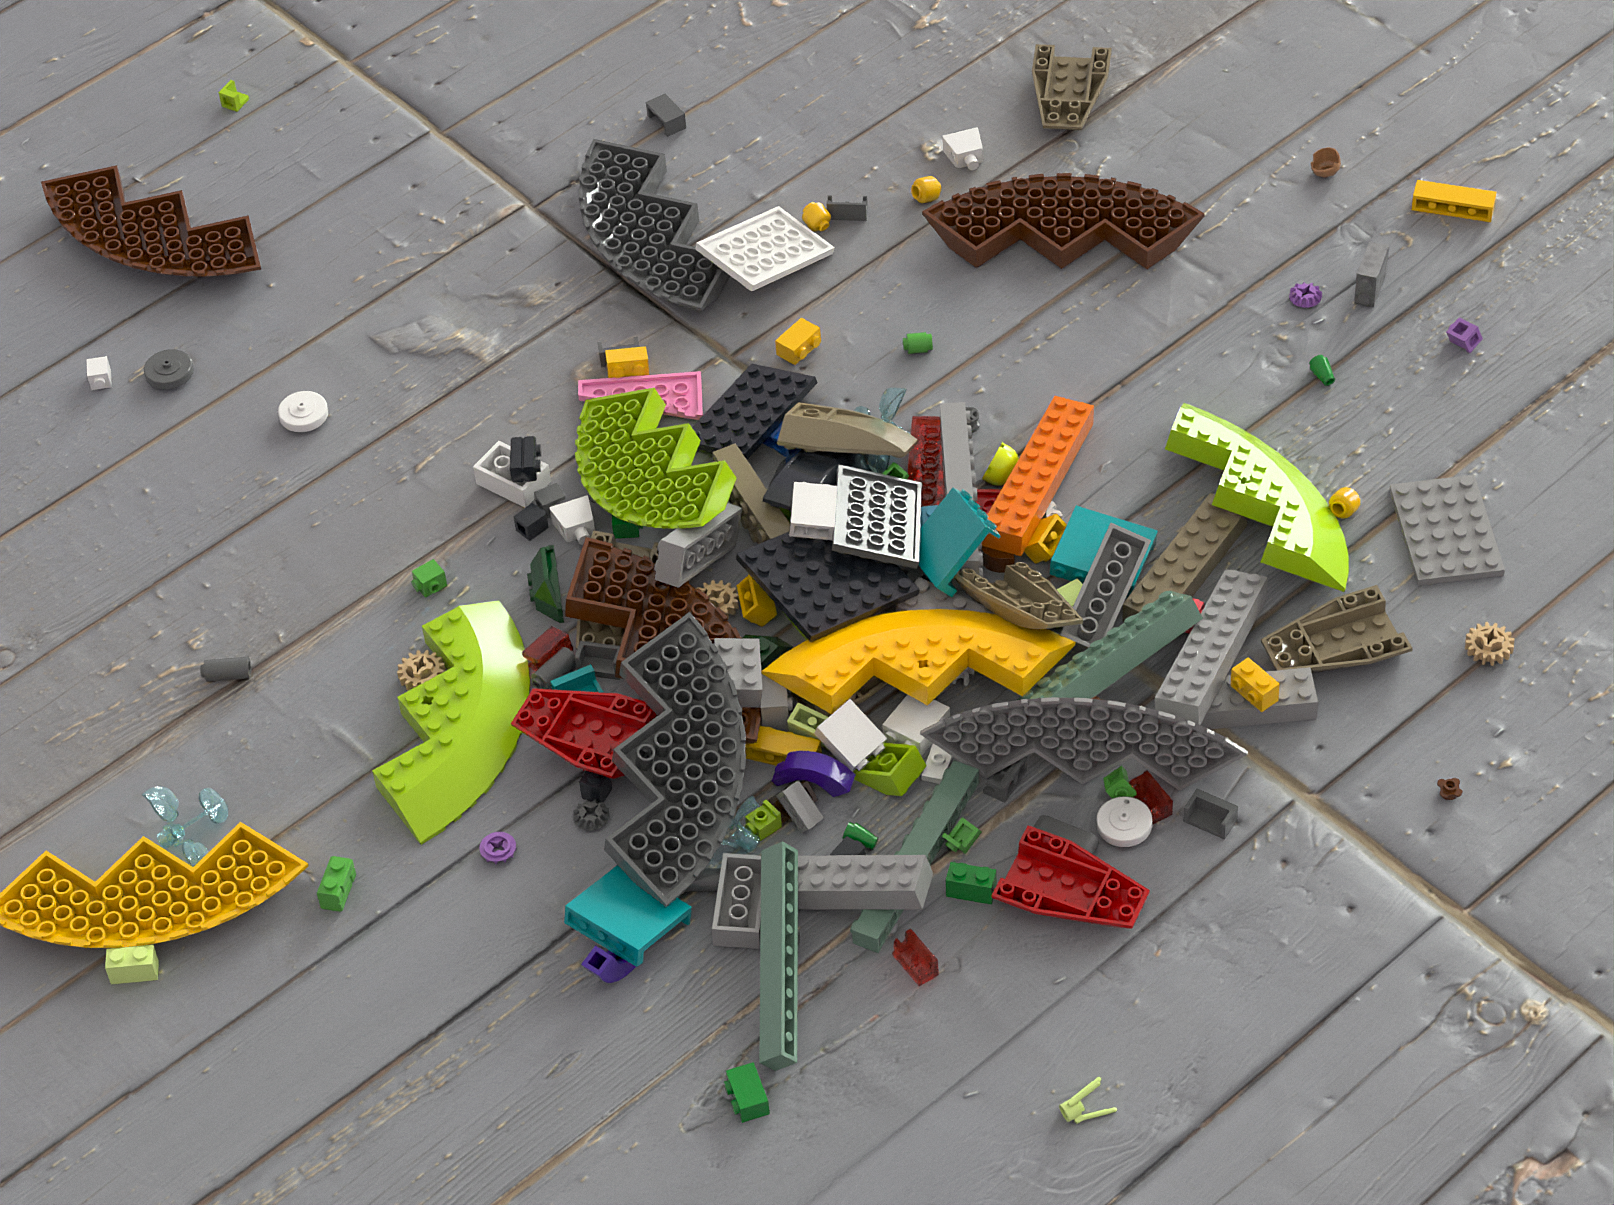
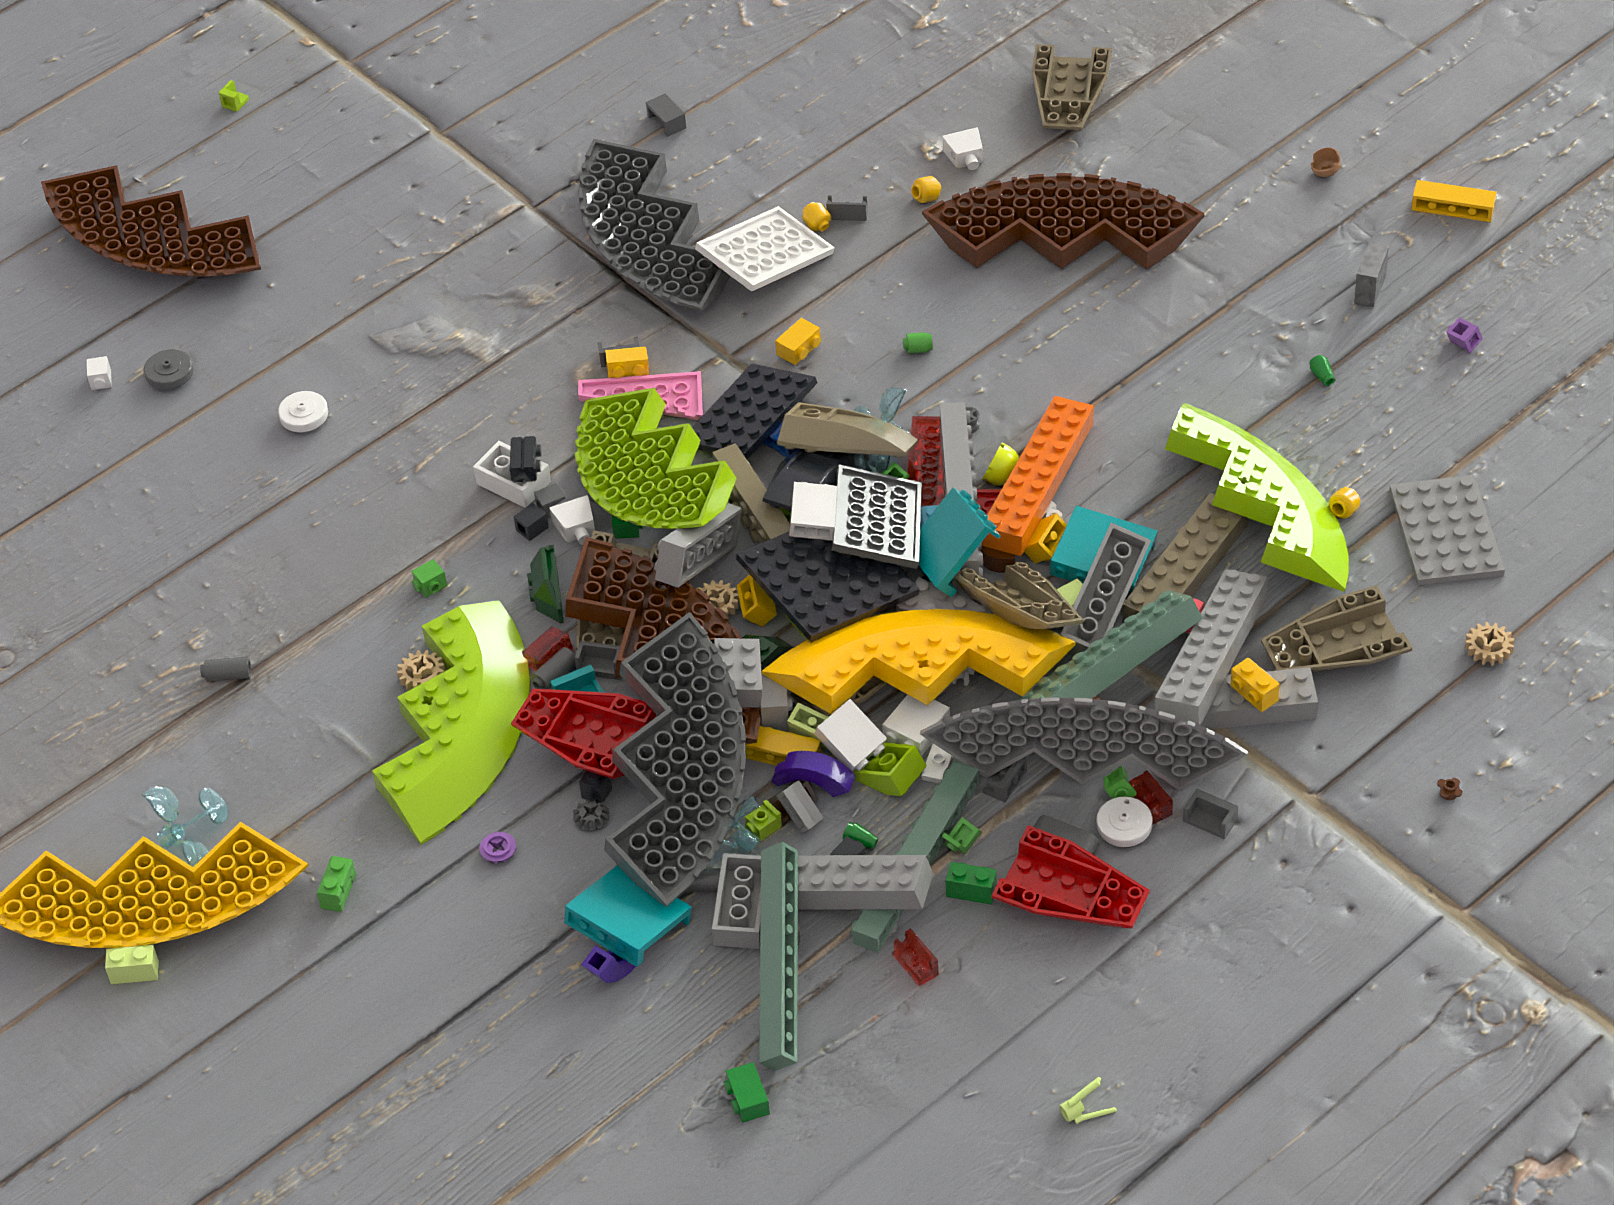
medium lavender gear [1289,282,1322,308] -> none

